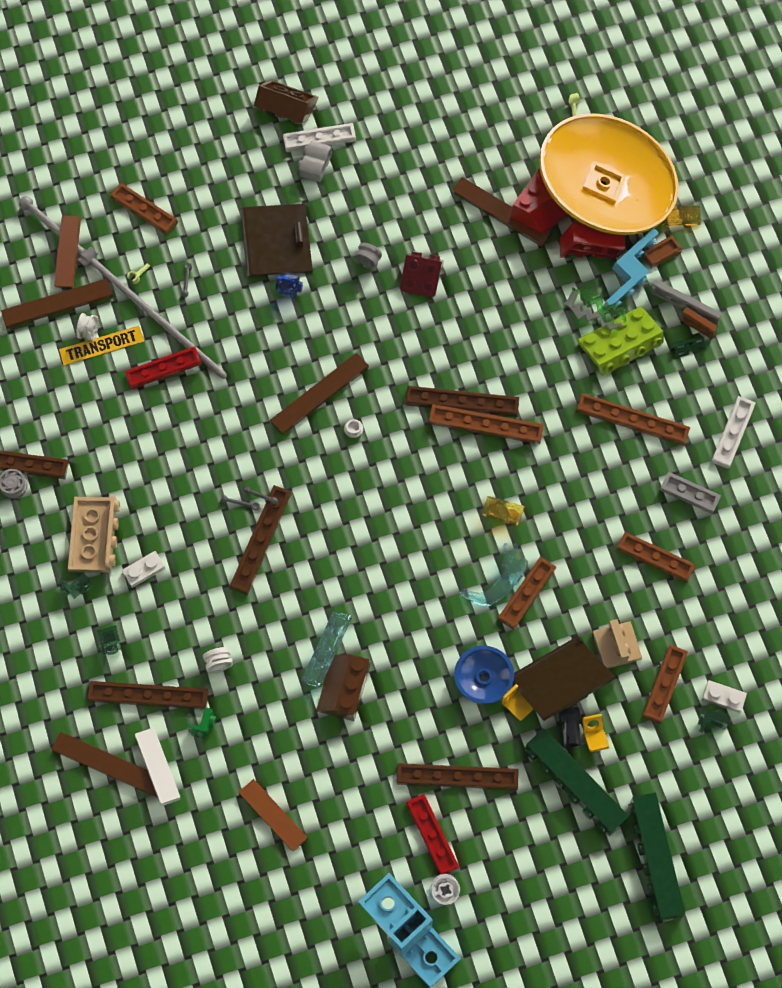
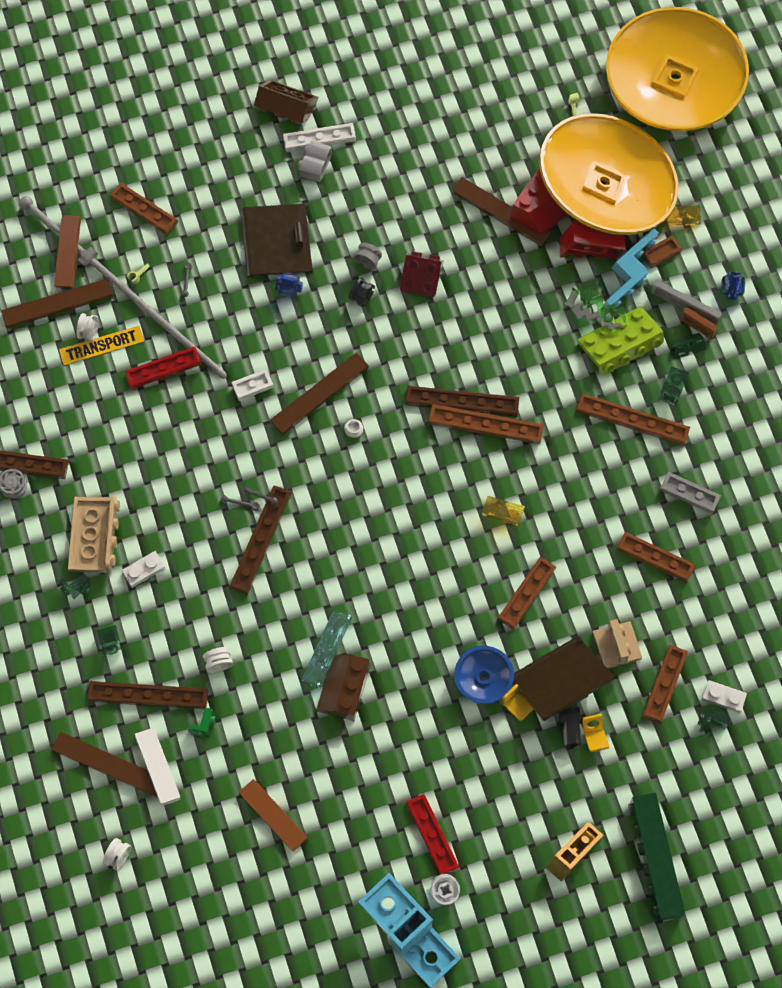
reddish brown tile [397,763,519,790] -> none
clear light blue piece [460,543,528,606] -> none
dark green brick [525,728,629,836] -> none
white tile [711,396,756,469] -> none
none -> white wheel [102,838,131,871]
none -> white plate [232,369,274,401]
none -> black wheel [348,278,375,307]
none -> pearl gold slope [546,822,604,882]
none -> yellow dish [606,7,749,131]
none -> clear green bracket [659,367,689,406]
none -> clear blue head [721,272,746,300]

